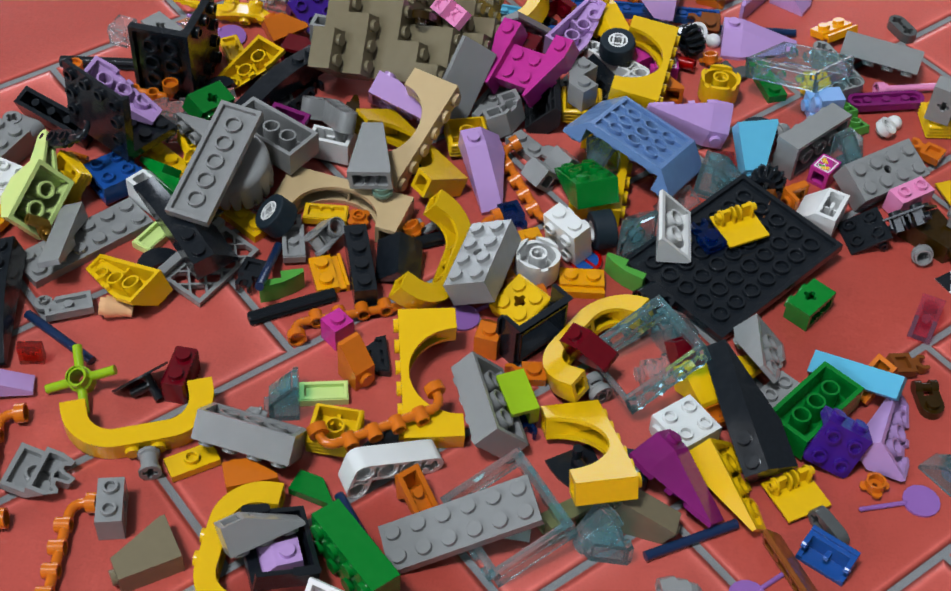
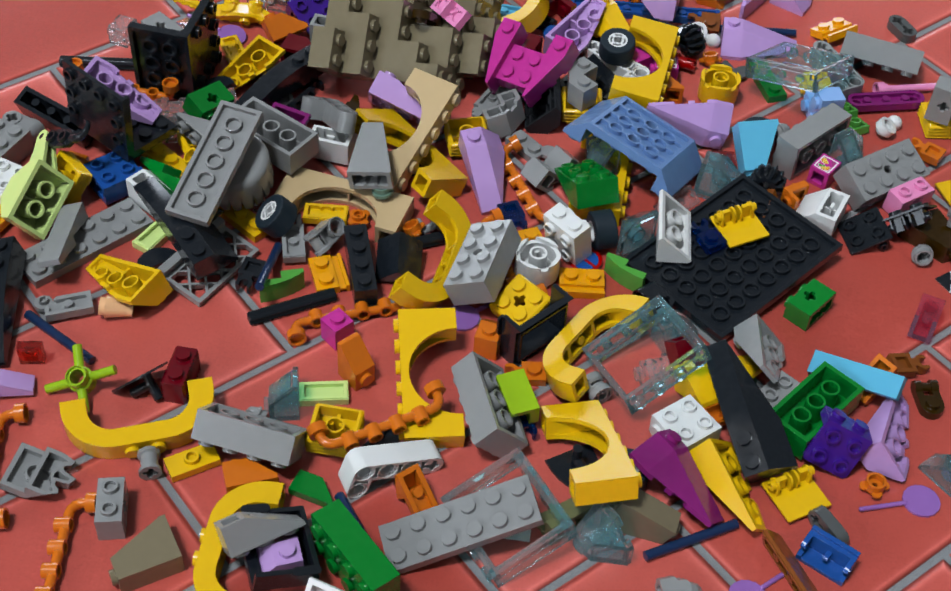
pearl gold arm [24,213,52,242] -> none
black tile [366,335,390,377] -> none
light grey tile [442,35,497,119] -> none
light grey tile [500,11,552,43] -> none
dark red slope [559,322,619,373] -> none

